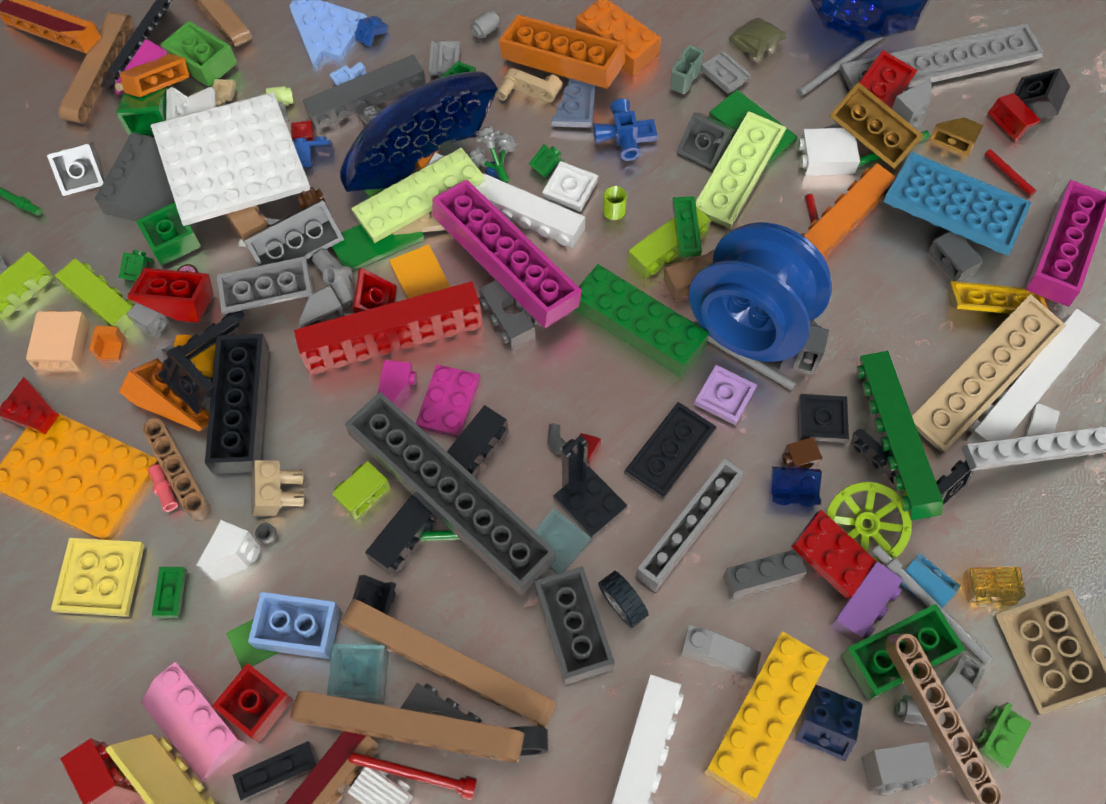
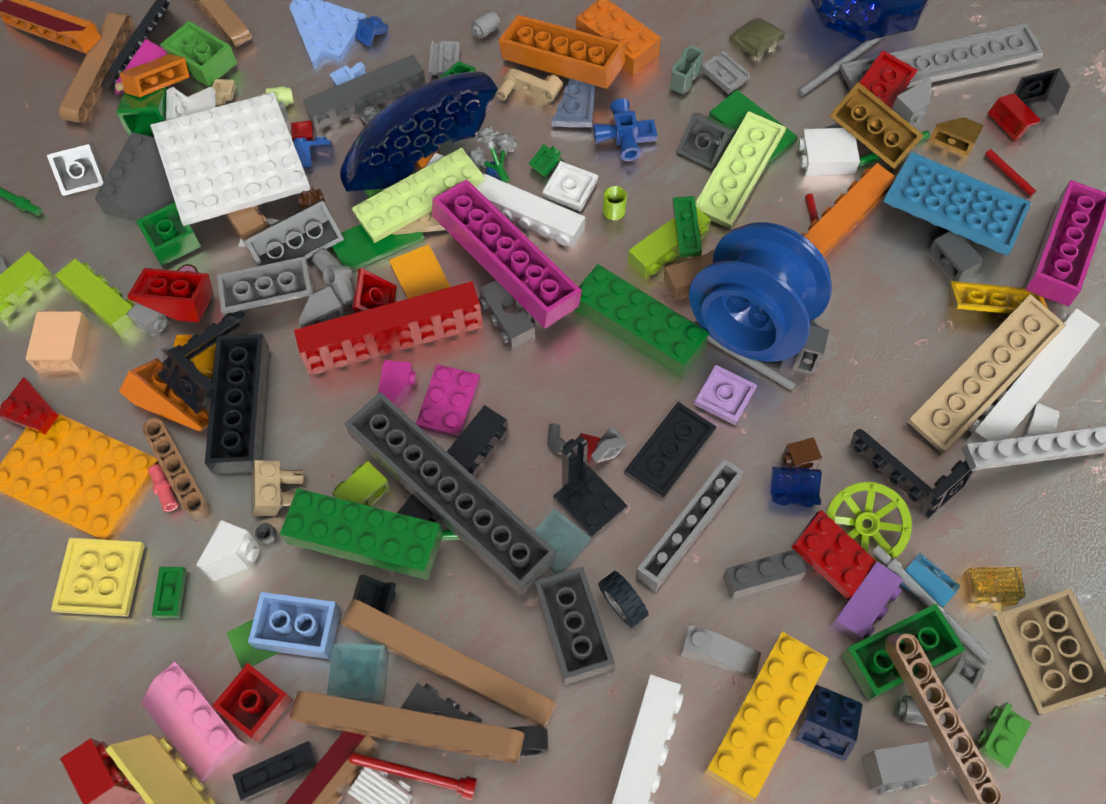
orange panel [89,326,126,361] -> none
green bracket [118,250,153,281] -> none
black plate [799,394,849,443] -> none
green brick [857,351,943,521] -> none
none -> green brick [280,488,443,580]
none -> light grey bracket [591,426,627,463]

